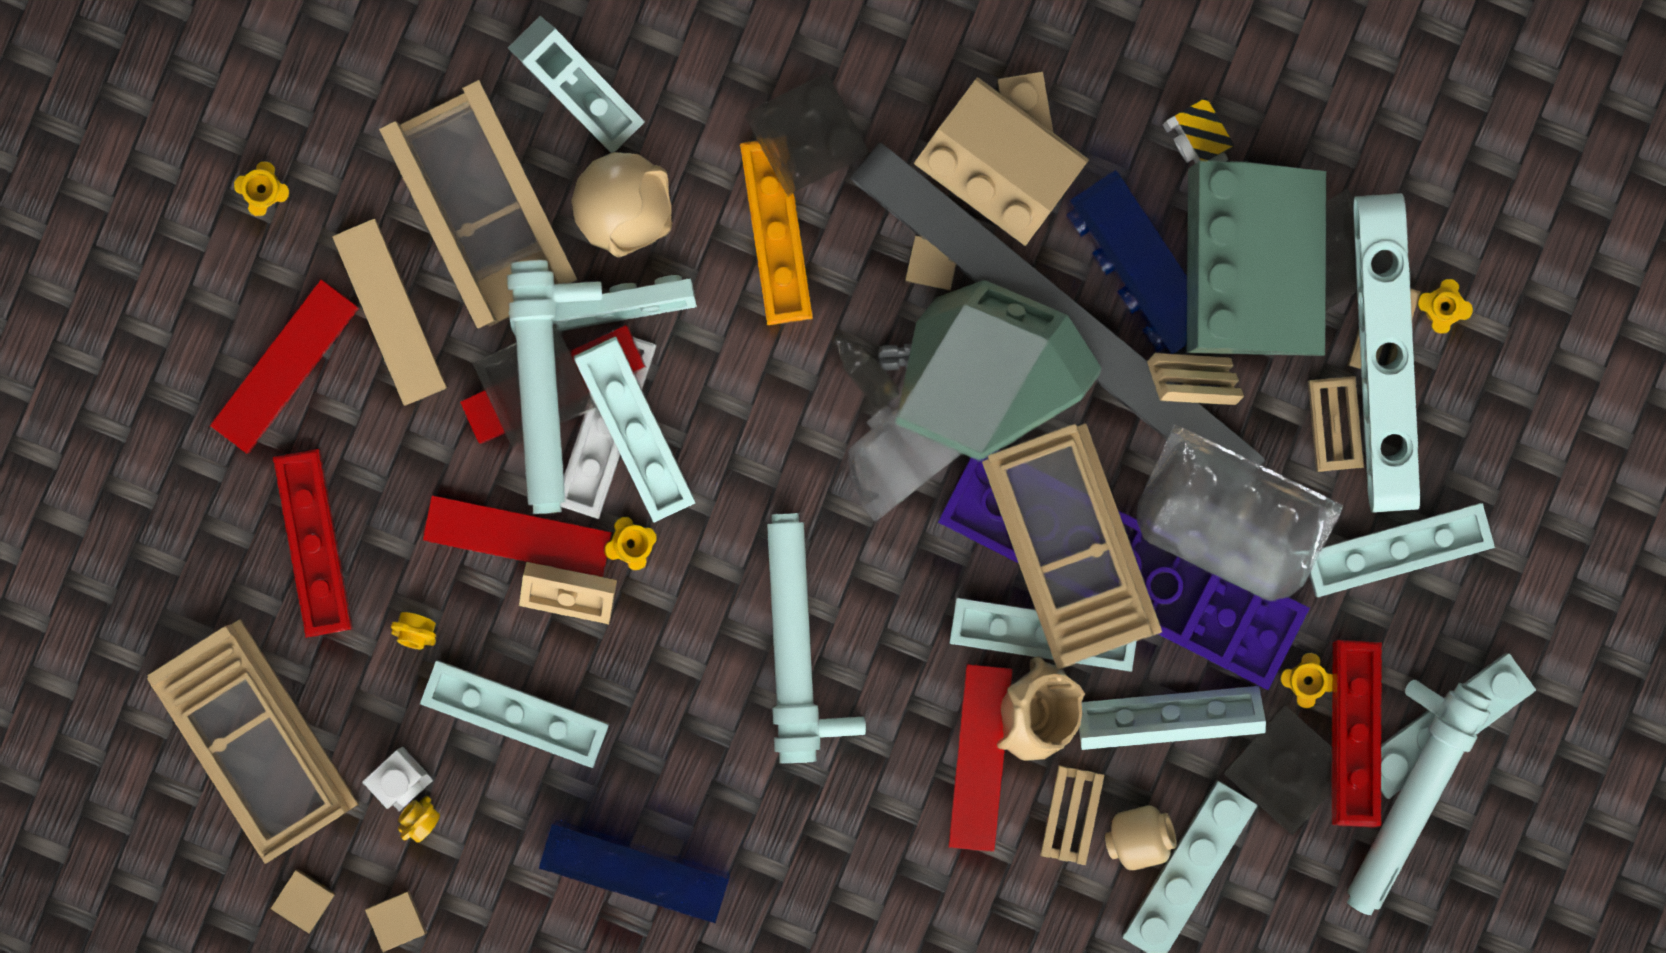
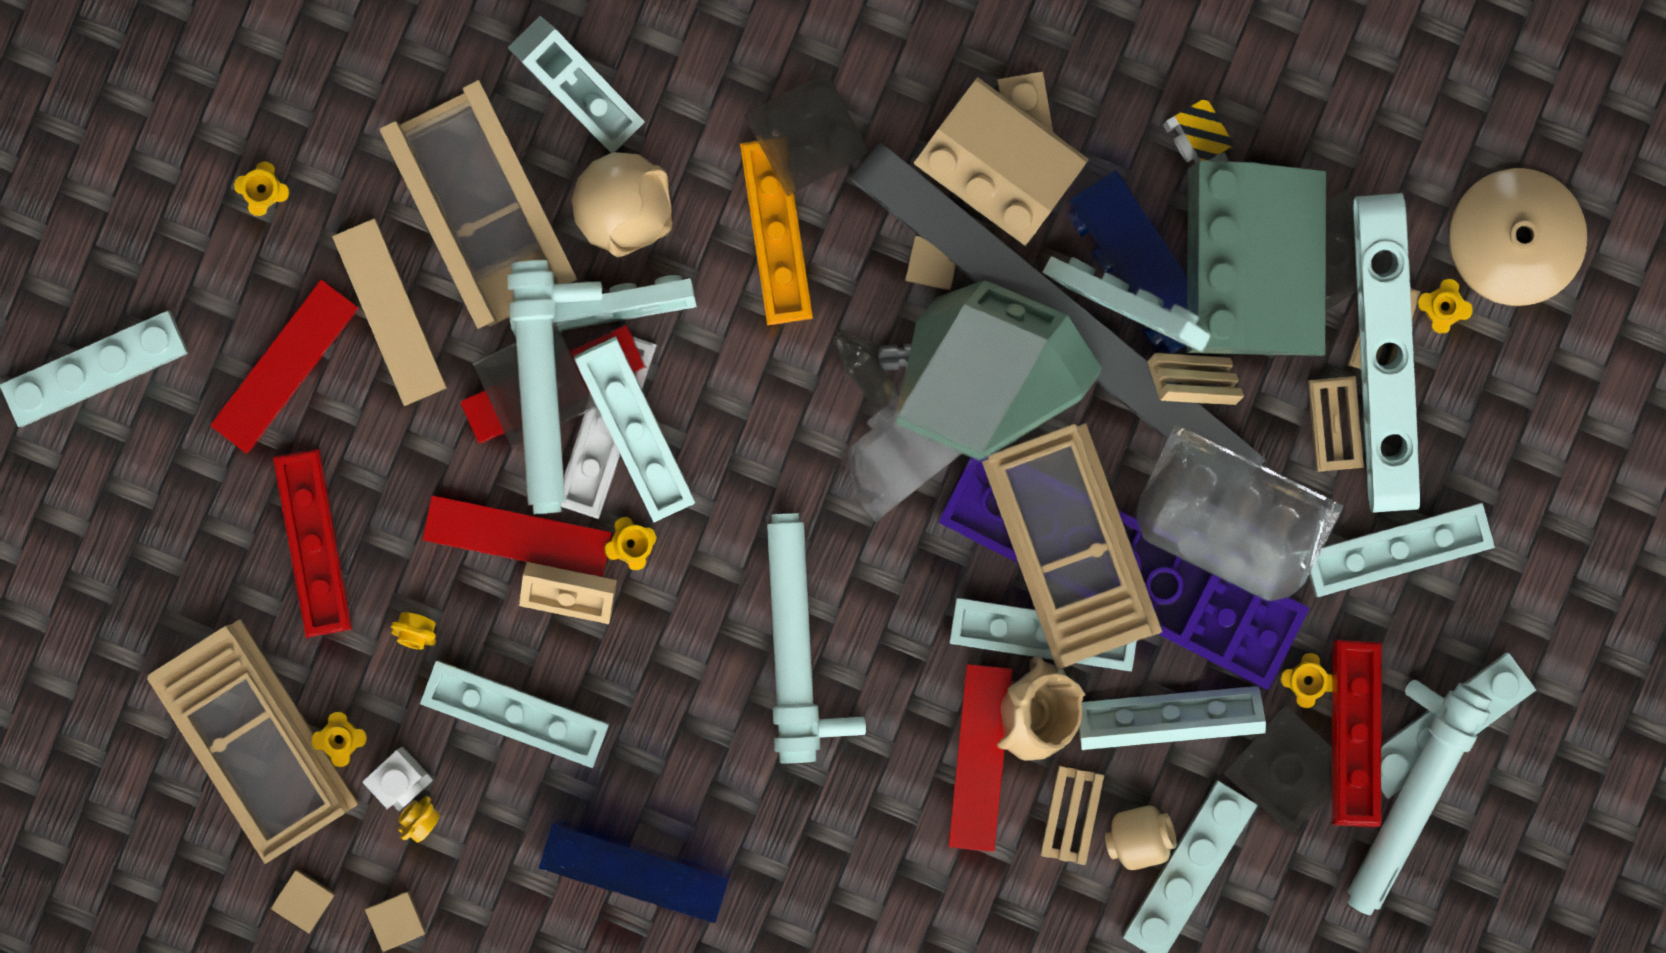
none -> light aqua plate [0,311,189,427]
none -> yellow plate [311,712,367,767]
none -> light aqua plate [1042,256,1211,352]
none -> tan dish [1448,168,1587,306]

